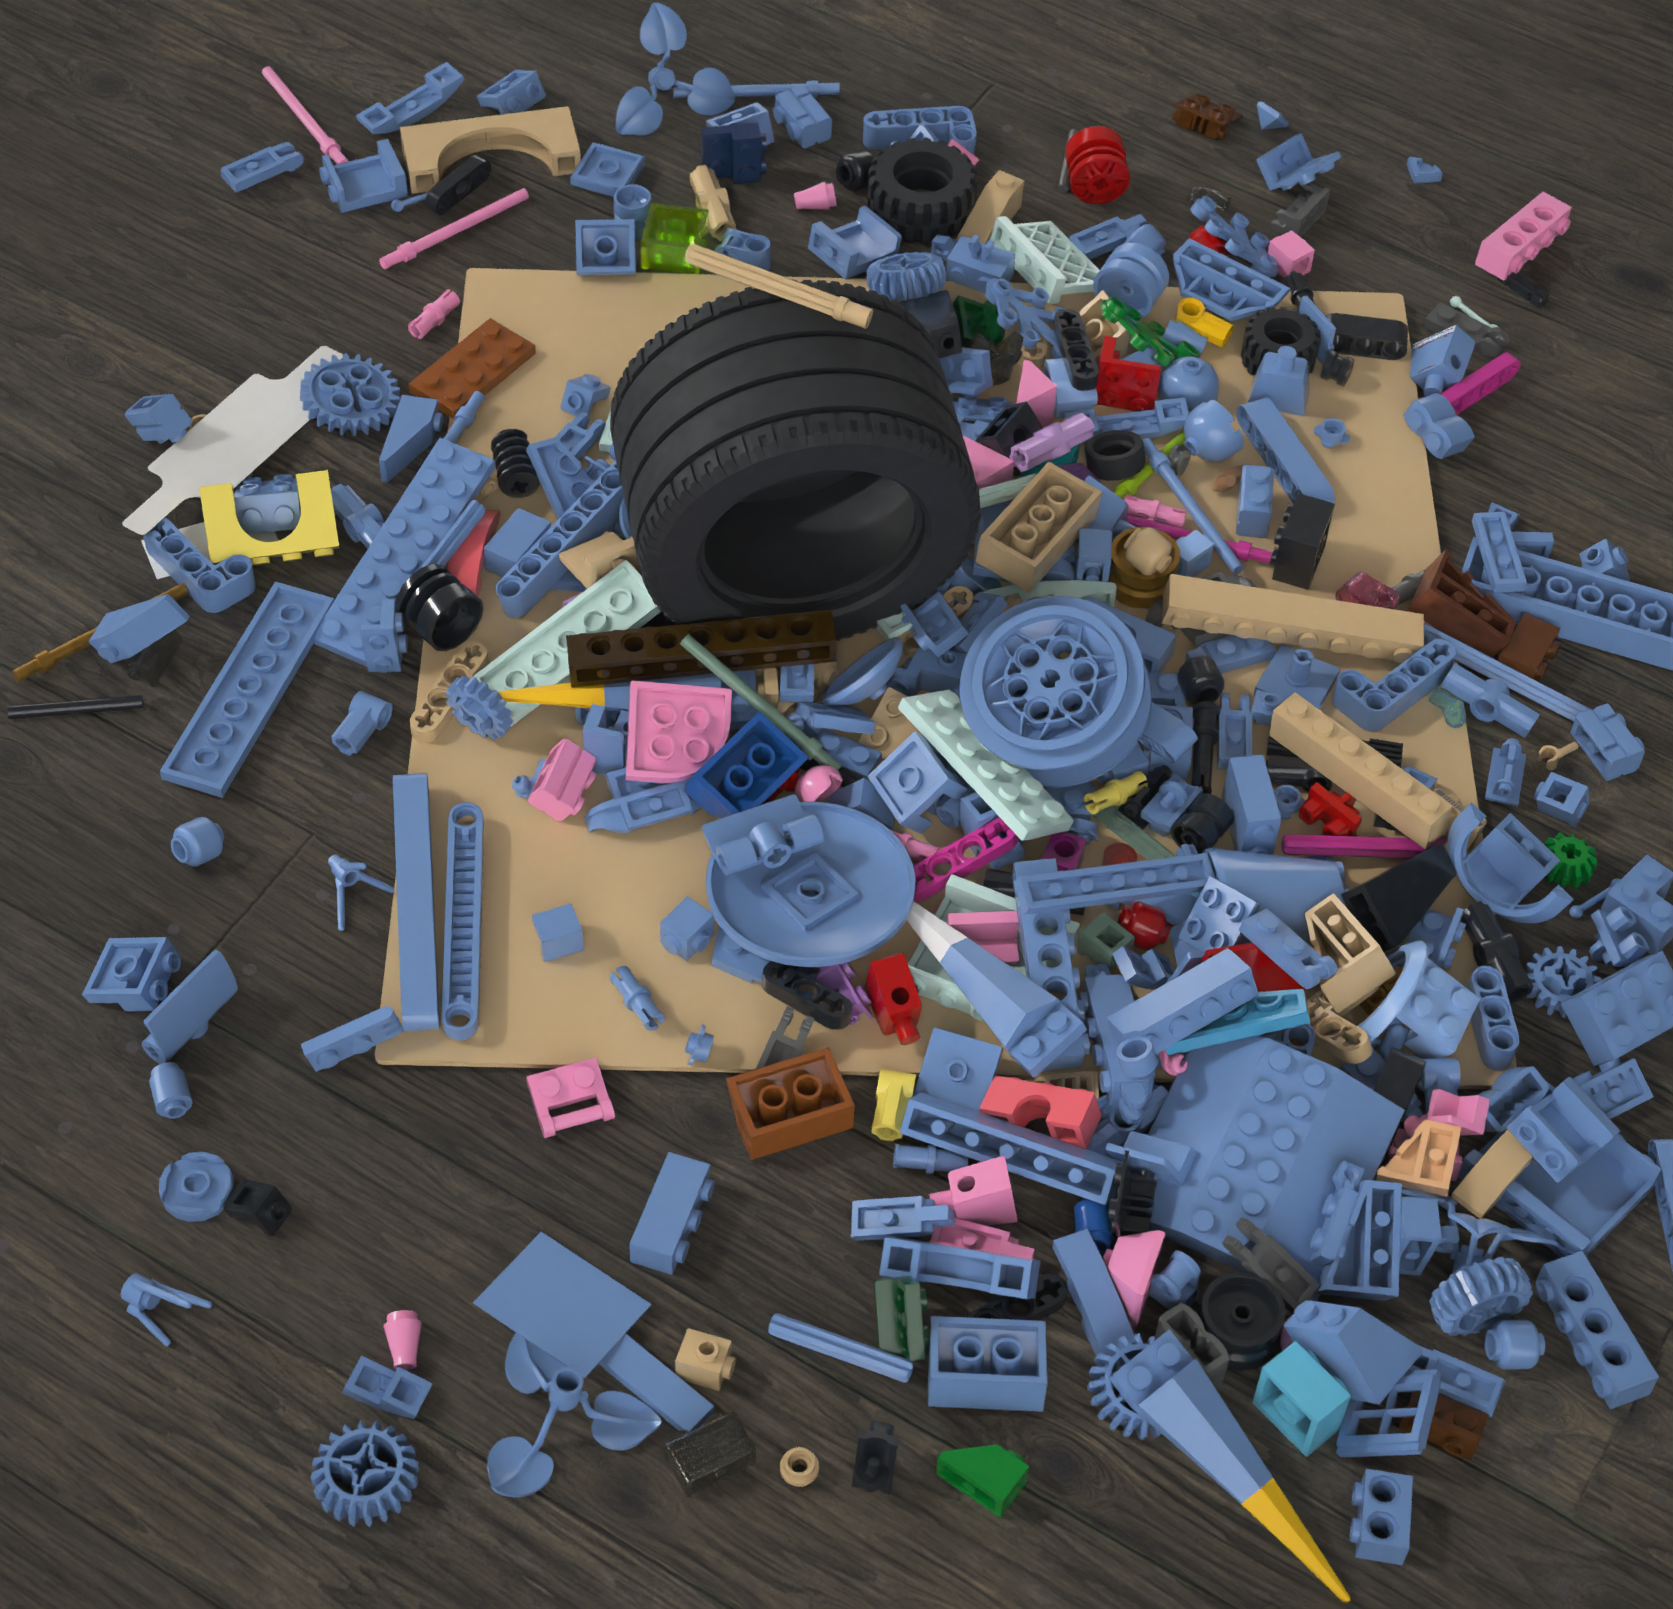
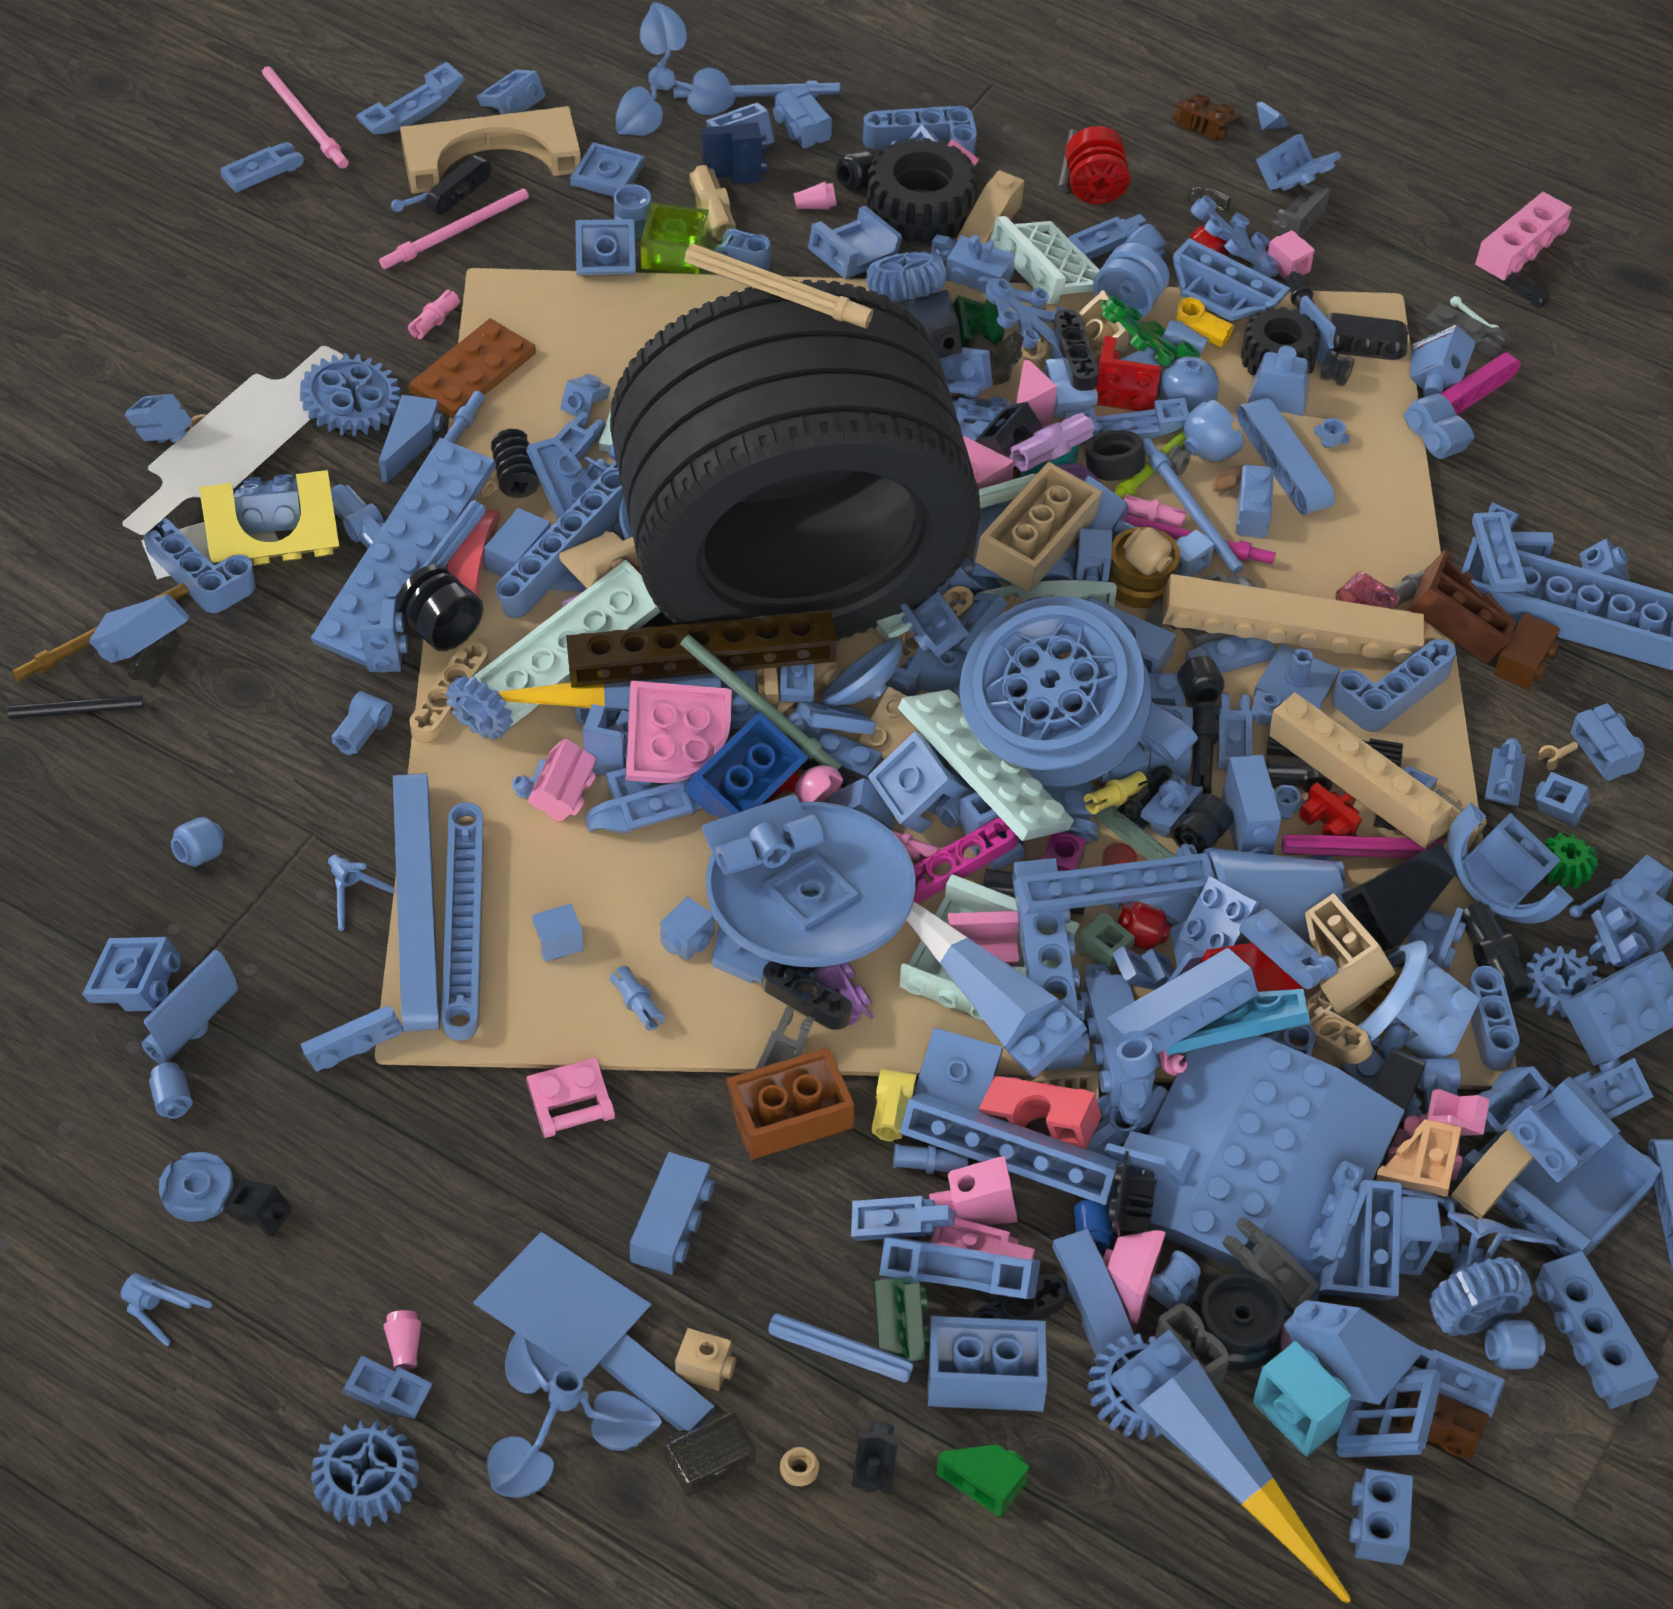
medium blue plate [160,581,334,798] -> none
medium blue panel [319,139,408,213] -> none
medium blue plate [685,1024,714,1066] -> none
red torso [864,953,922,1045] -> none
black brick [1269,493,1335,590] -> none
medium blue tile [1407,157,1443,183] -> none
medium blue axle [1424,623,1590,722] -> none
clear light blue arm [1429,688,1467,728] -> none
medium blue piece [1440,663,1540,738] -> none

